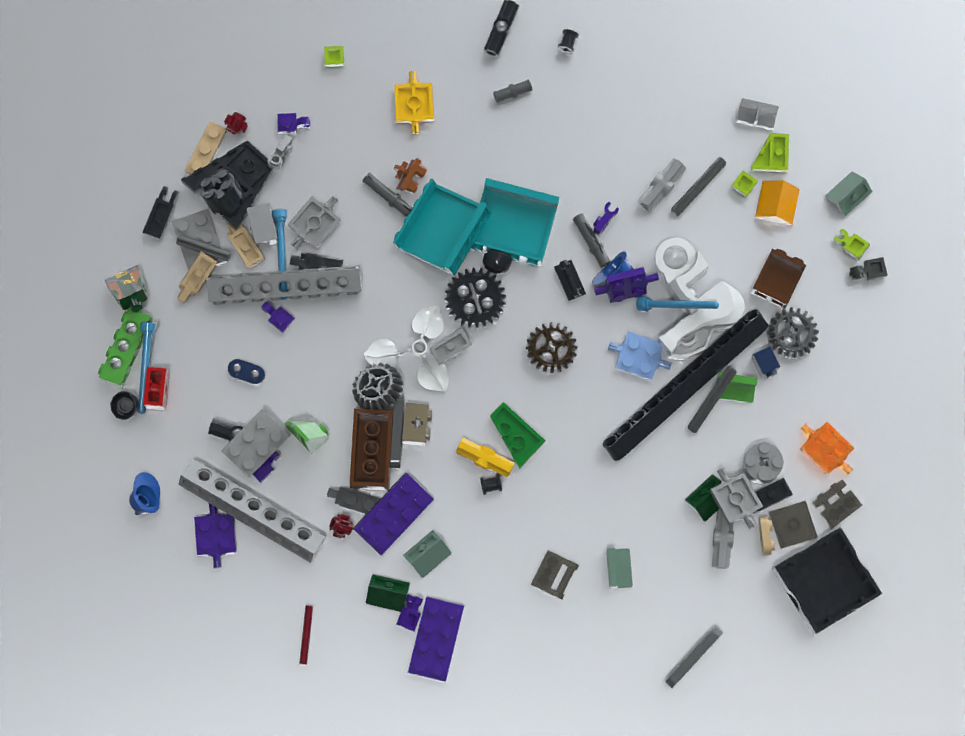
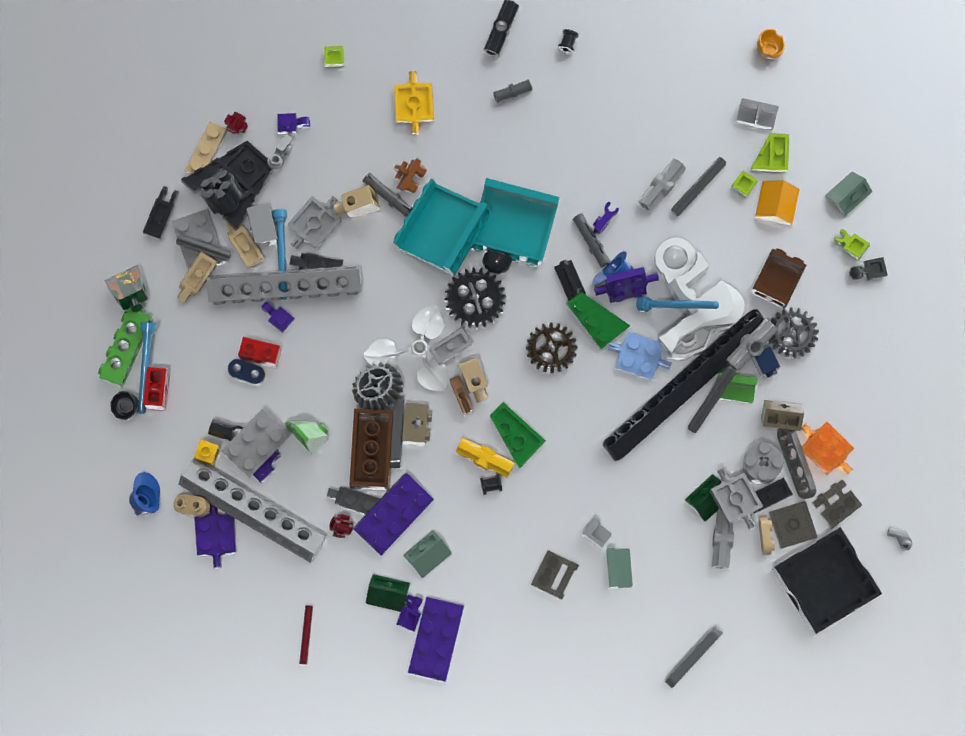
none -> tan plate [173,494,210,517]
none -> yellow brick [194,439,221,467]
none -> red brick [238,337,282,368]
none -> tan torso [333,185,381,217]
none -> medium nougat piece [449,376,473,416]
none -> tan torso [457,358,488,403]
none -> green wing [566,292,630,349]
none -> light grey panel [582,518,612,549]
none -> light grey piece [726,319,778,372]
none -> light orange hair [757,29,785,59]
none -> dark tan brick [761,400,804,431]
none -> dark grey beam [777,429,816,499]
none -> light grey arm [887,527,912,550]

